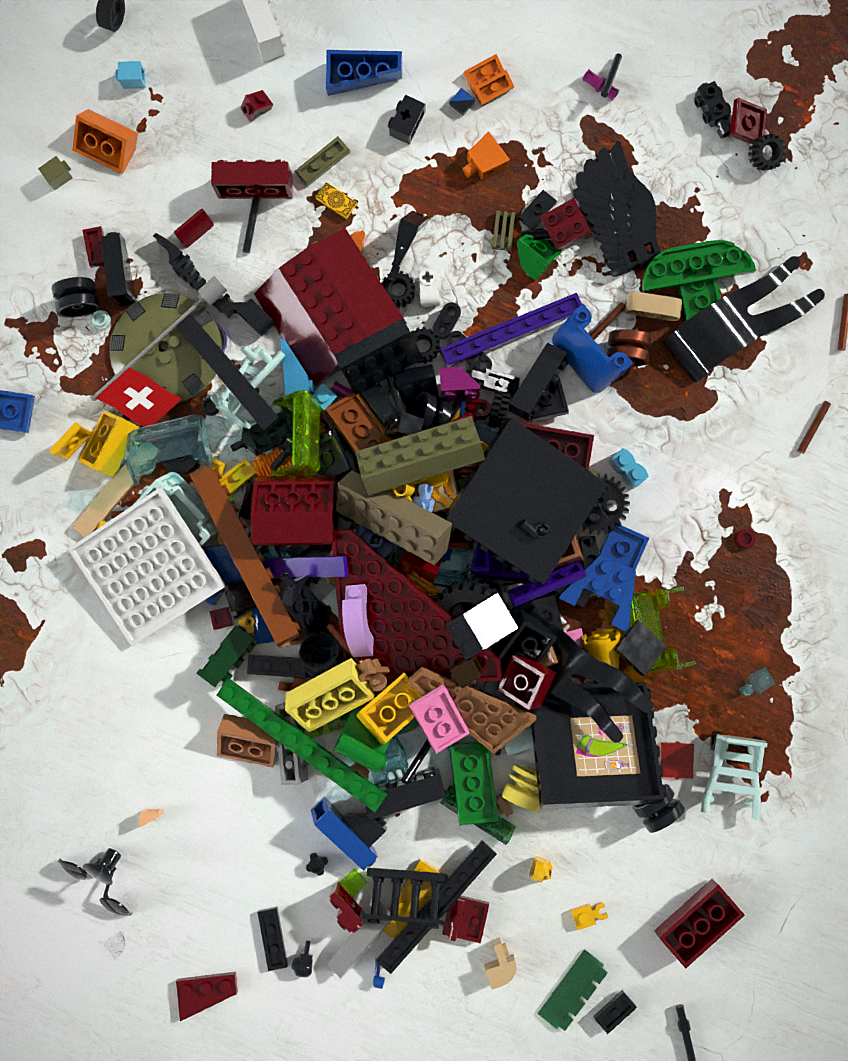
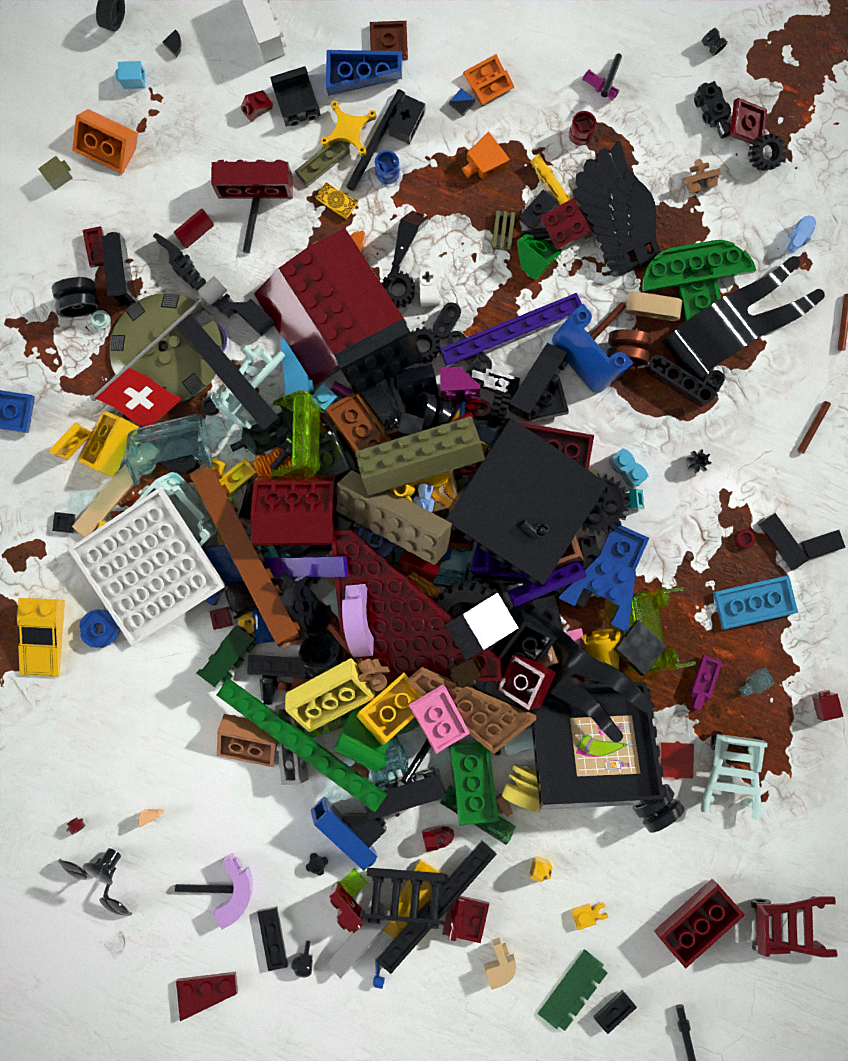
none -> yellow slope [17,598,65,677]
none -> black tile [52,512,76,533]
none -> dark red plate [66,817,86,835]
none -> blue plate [79,609,120,648]
none -> black tile [162,29,182,58]
none -> black bar [175,884,234,894]
none -> lavender arch [213,853,253,930]
none -> black cone [259,675,279,705]
none -> black panel [270,66,321,126]
none -> yellow piece [320,101,377,157]
none -> black piece [346,89,405,191]
none -> copper tile [370,20,408,60]
none -> blue wheel [375,150,400,185]
none -> dark red rock [422,826,455,852]
none -> yellow pin [530,155,570,205]
none -> dark red wheel [569,111,597,146]
none -> teal tile [624,489,644,510]
none -> black beam [645,355,725,406]
none -> medium nougat hips [681,159,721,193]
none -> black gear [686,449,712,473]
none -> magenta hinge [690,655,722,711]
none -> black wheel [701,28,728,56]
none -> dark azure tile [713,575,798,630]
none -> dark red hand [751,896,838,958]
none -> black tile [758,513,809,571]
none -> light blue arm [787,215,816,253]
none -> black tile [801,530,846,560]
none -> dark red brick [812,690,844,721]

